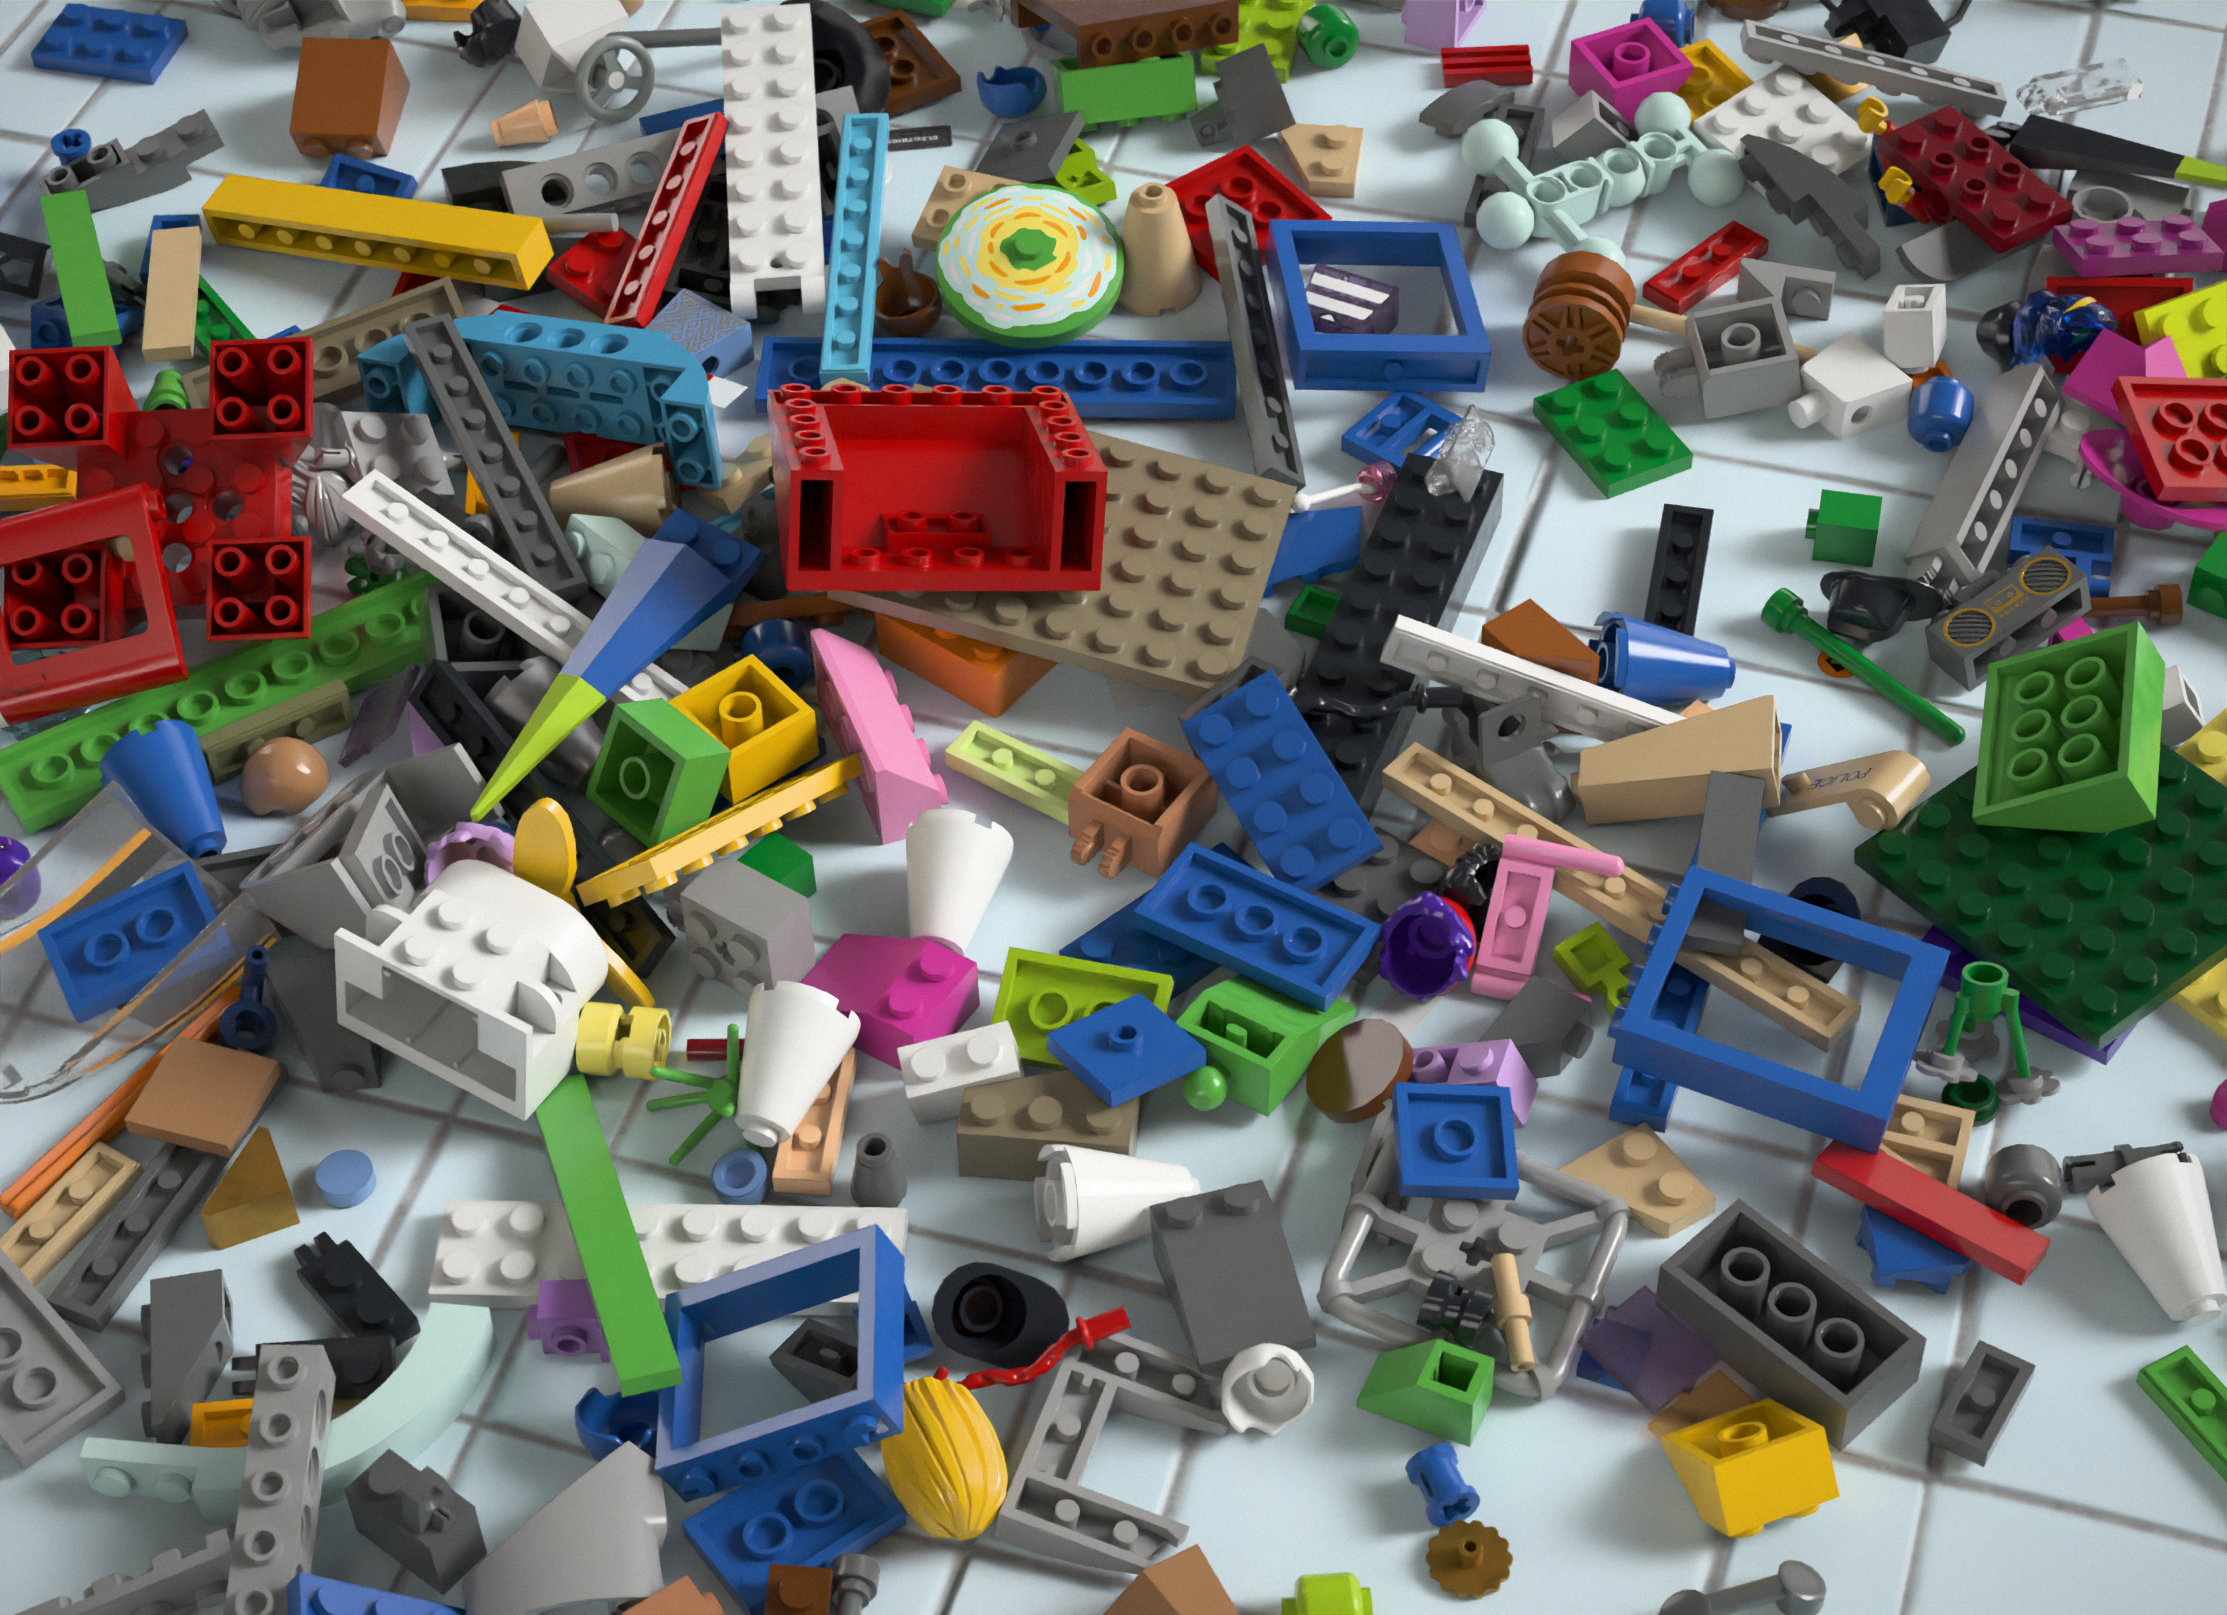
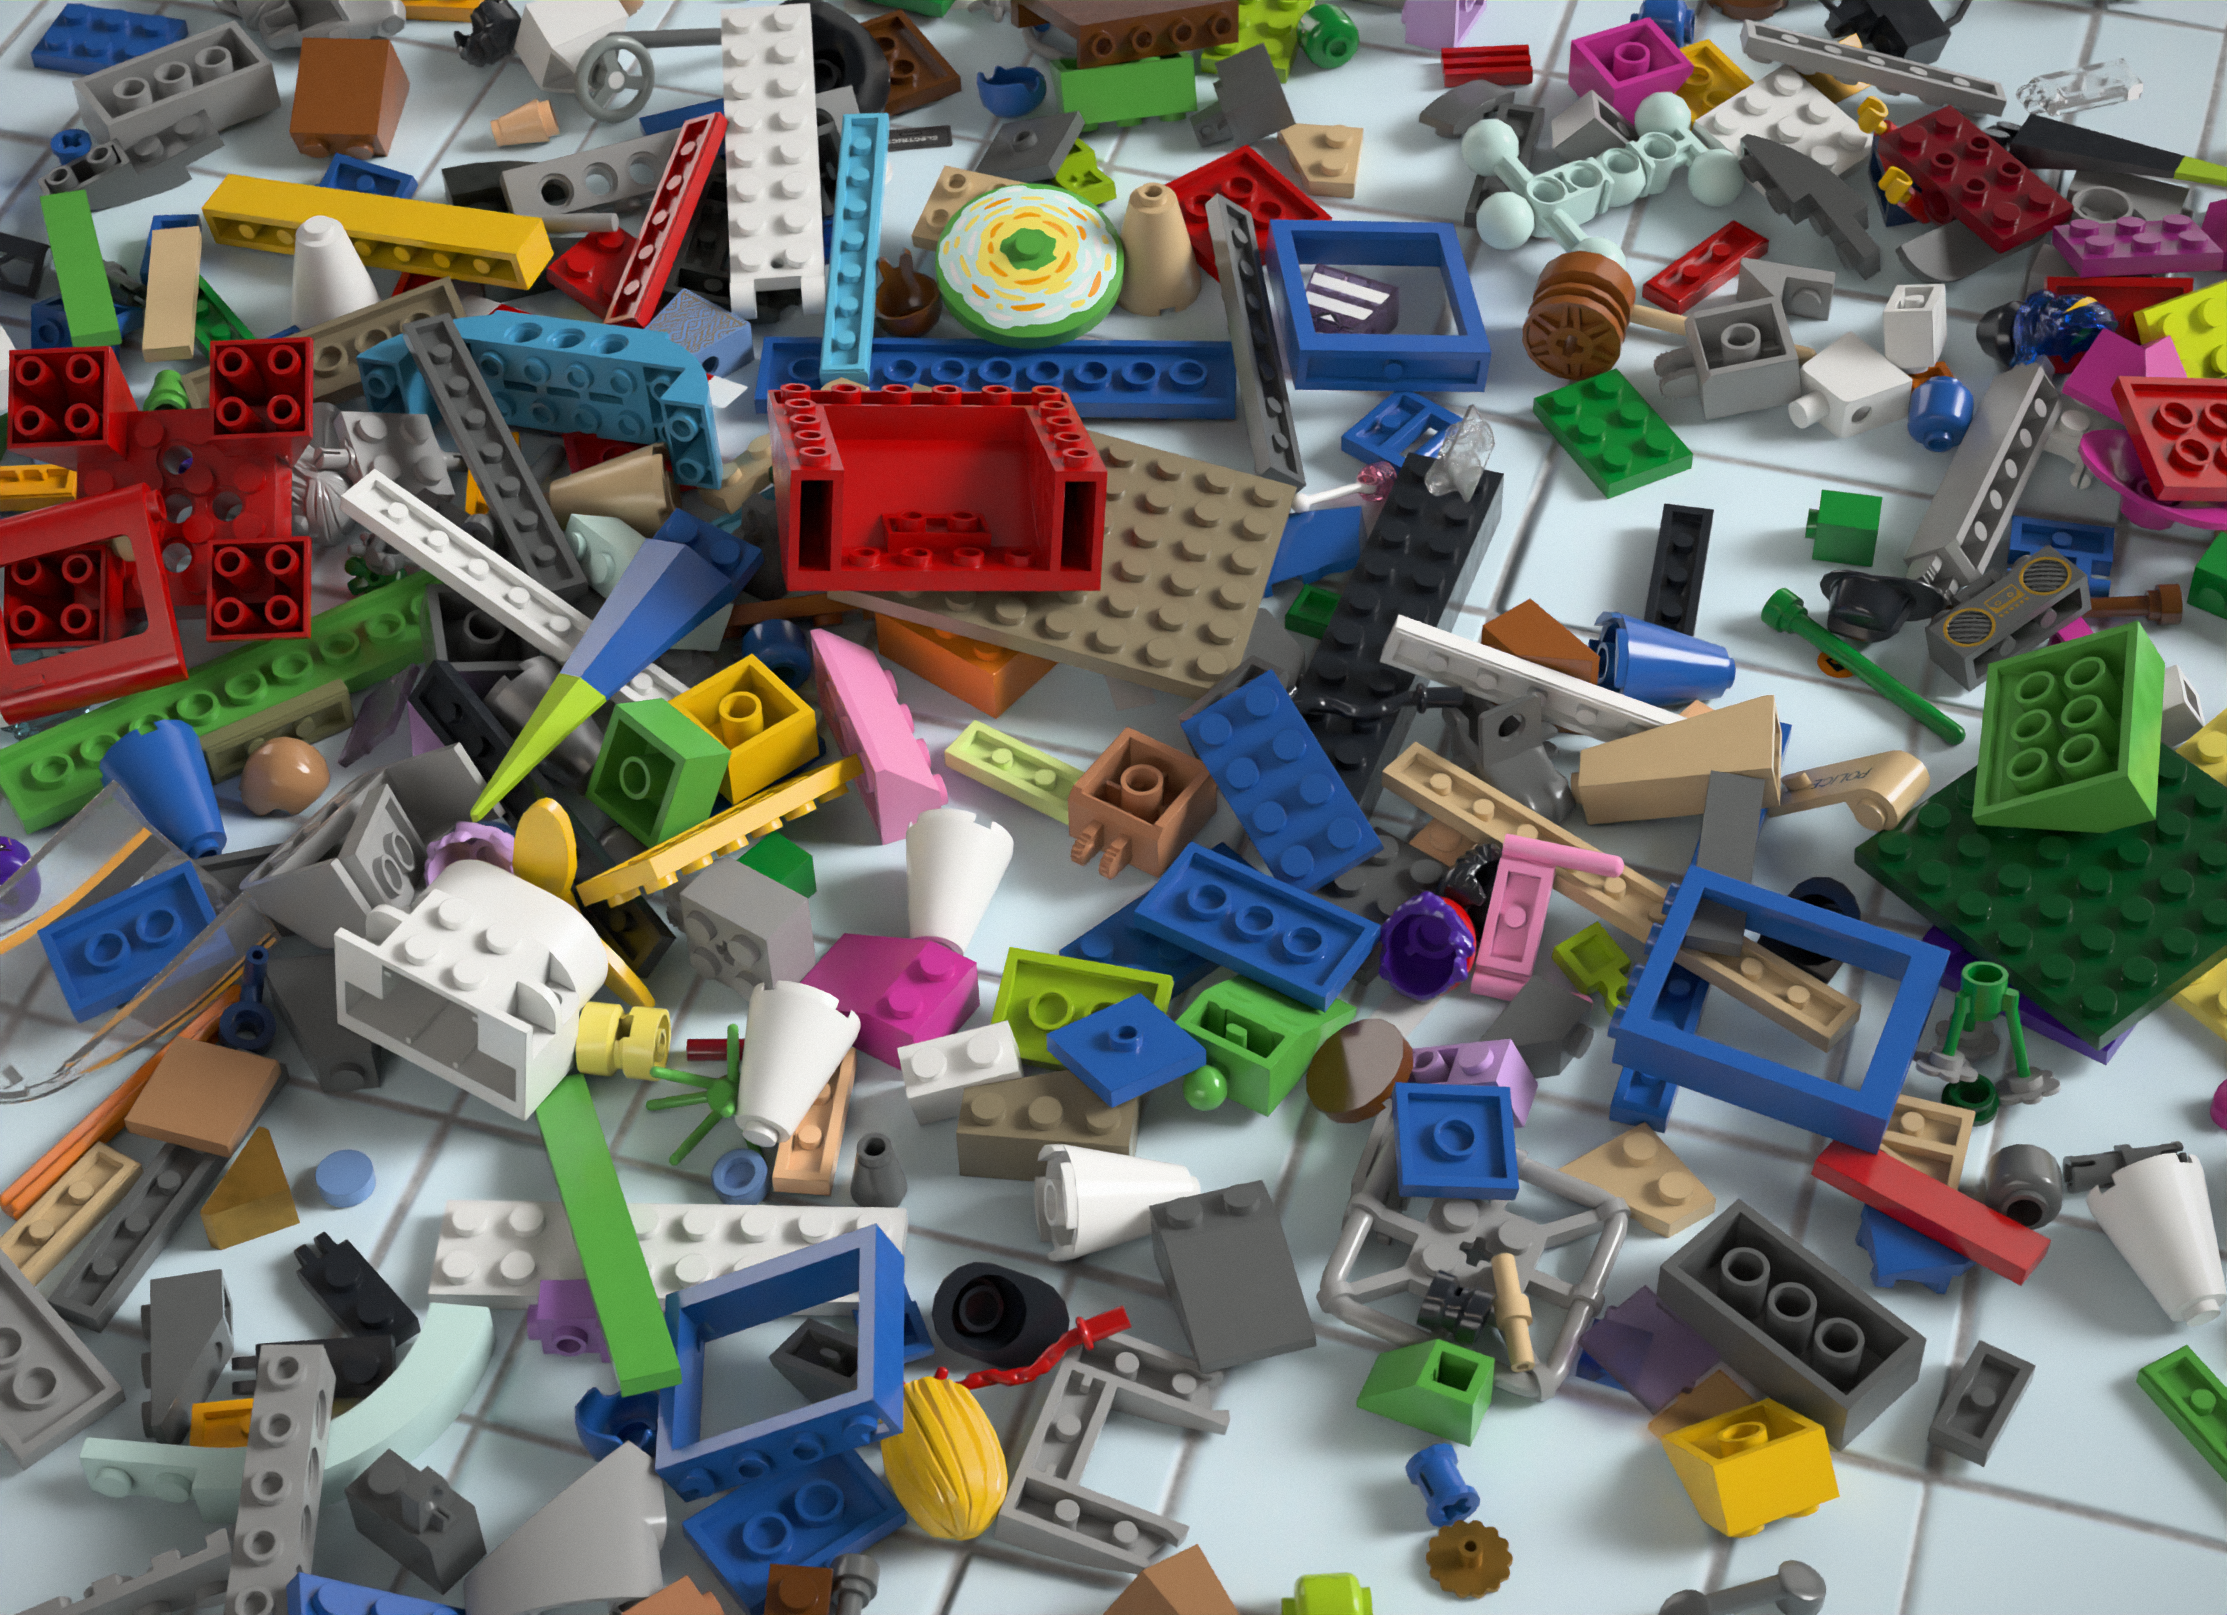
white hair [1221,1343,1314,1436] -> none
none -> light grey brick [72,20,281,150]
none -> white cone [291,216,382,330]

